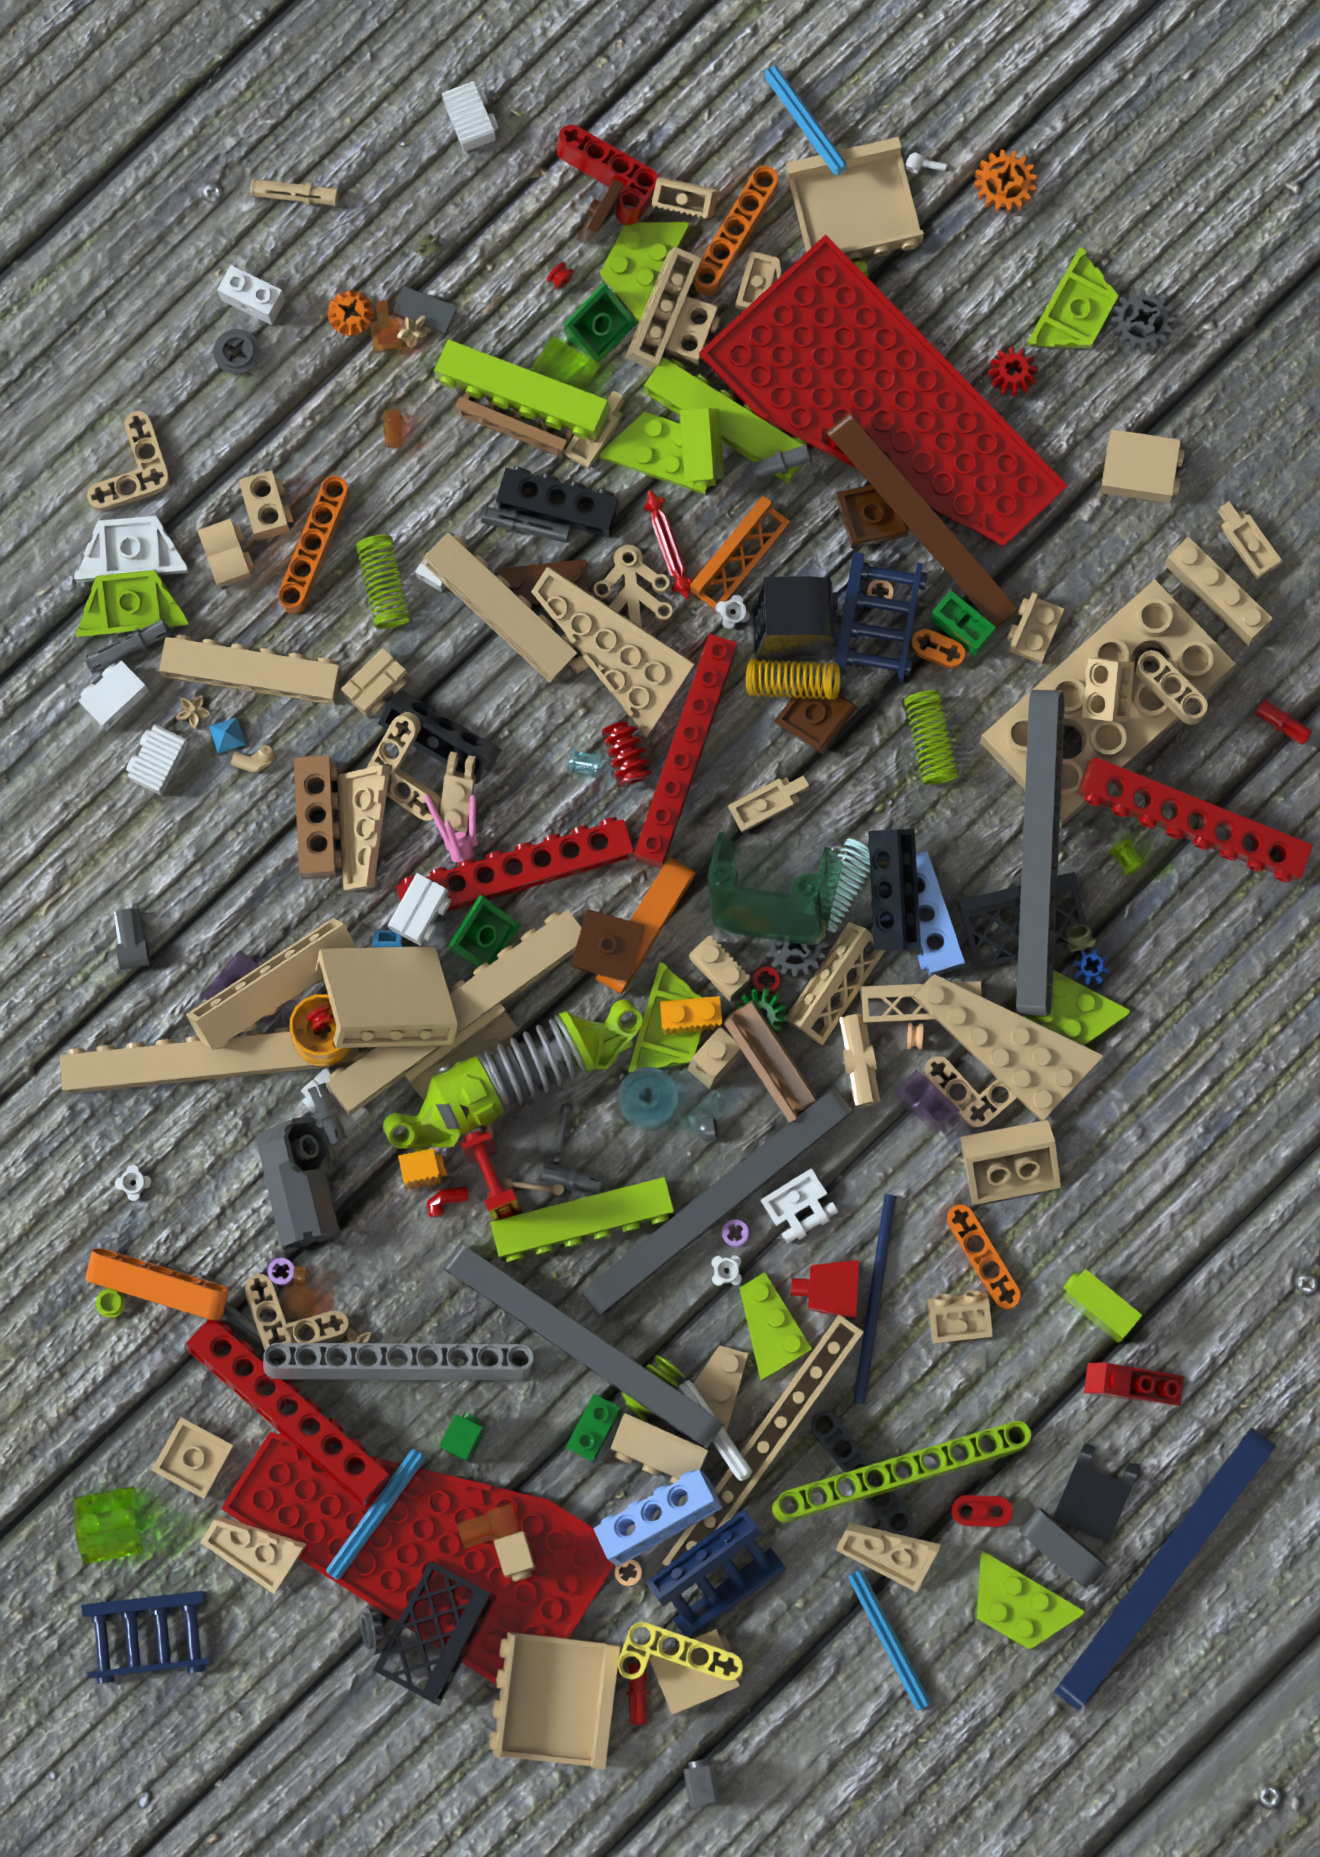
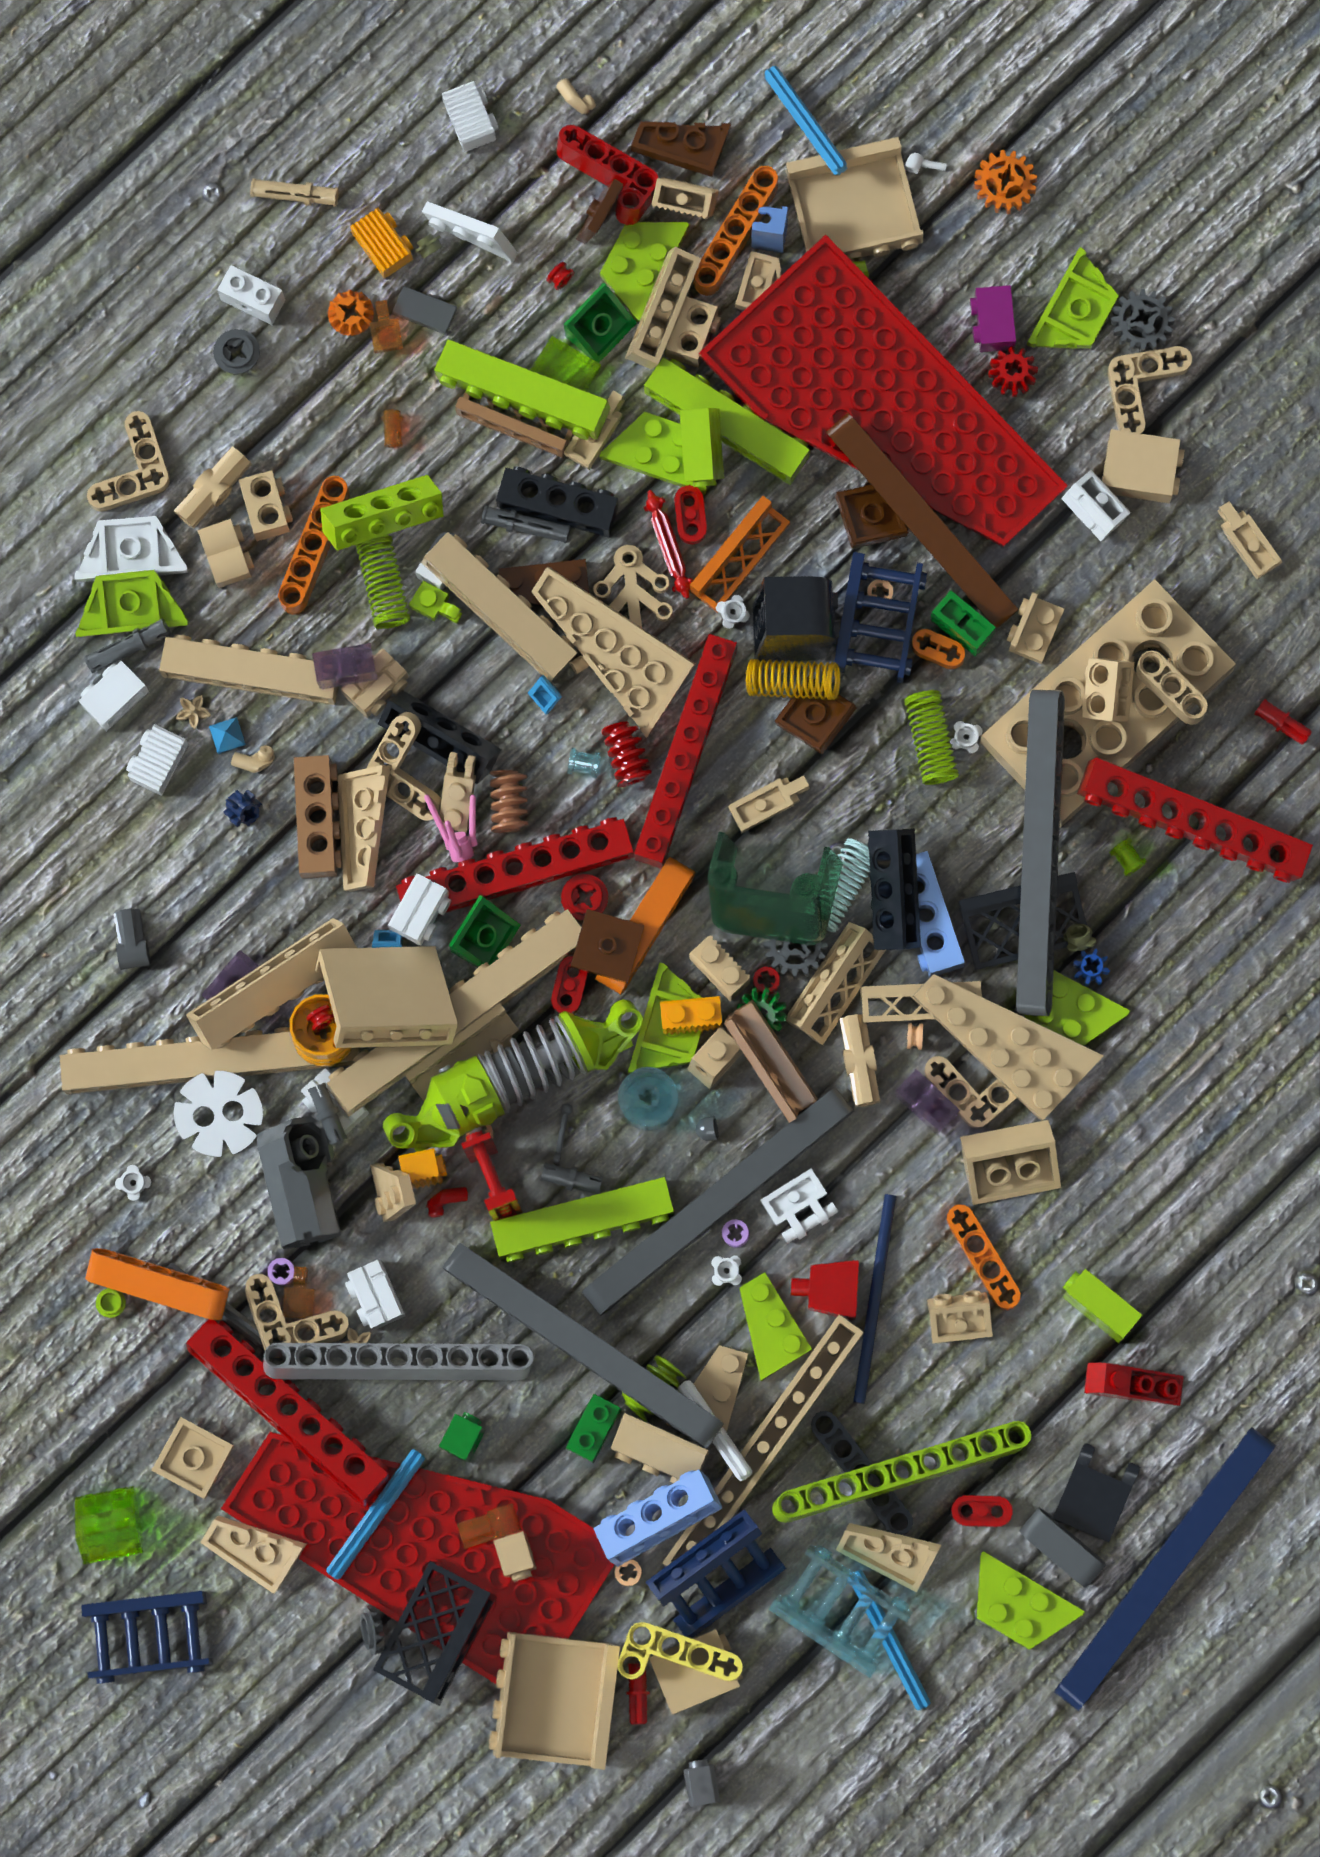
tan plant [397,315,427,348] -> none
tan hinge [502,1178,564,1196] -> none
dark grey pin [751,444,812,481] -> none
tan brick [1165,537,1273,646] -> none
none -> tan piece [174,446,252,529]
none -> white piece [174,1071,263,1157]
none -> dark blue gear [223,789,262,827]
none -> clear purple brick [312,643,378,689]
none -> lime brick [320,475,444,551]
none -> white brick [345,1259,406,1330]
none -> light orange brick [350,207,414,279]
none -> tan wing [370,1163,416,1222]
none -> lime plate [409,580,462,624]
none -> white wing [422,202,518,263]
none -> nougat piece [490,770,528,834]
none -> dark azure slope [528,675,562,715]
none -> red plate [551,956,588,1014]
none -> tan arm [557,79,596,114]
none -> red gear [561,874,608,921]
none -> reddish brown wing [631,122,731,177]
none -> red plate [674,485,707,545]
none -> medium blue hinge [752,206,788,253]
none -> clear light blue fence [768,1544,913,1678]
none -> white plate [950,721,983,753]
none -> magenta brick [970,285,1016,353]
none -> white brick [1061,470,1131,541]
none -> tan beam [1108,346,1192,434]

